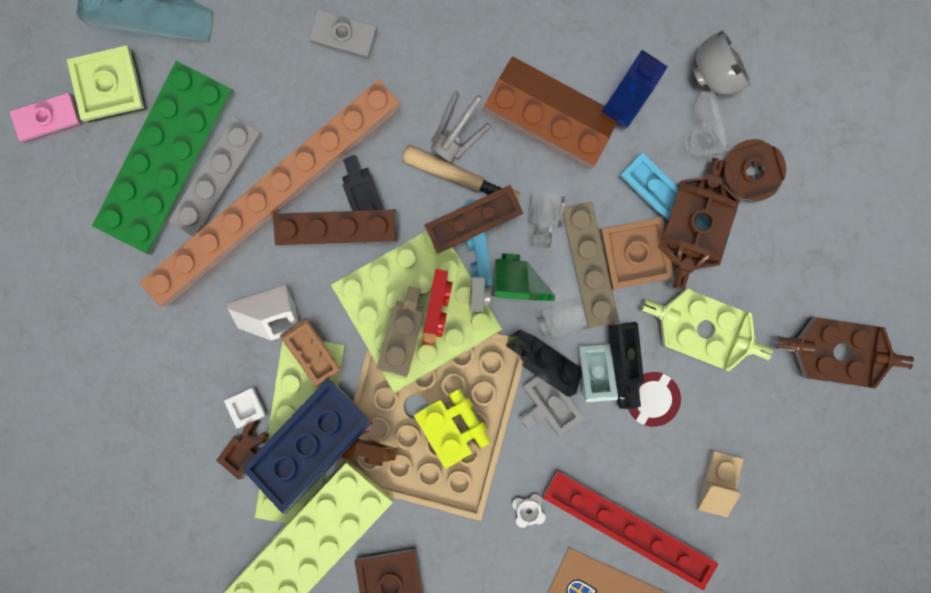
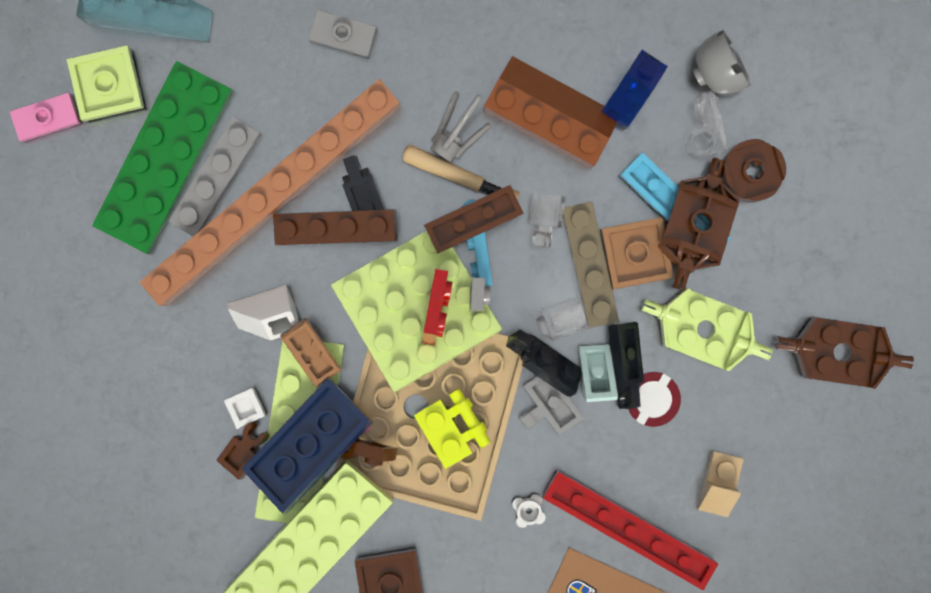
dark tan hinge [376,286,424,378] -> none
green wedge [492,253,555,301] -> none

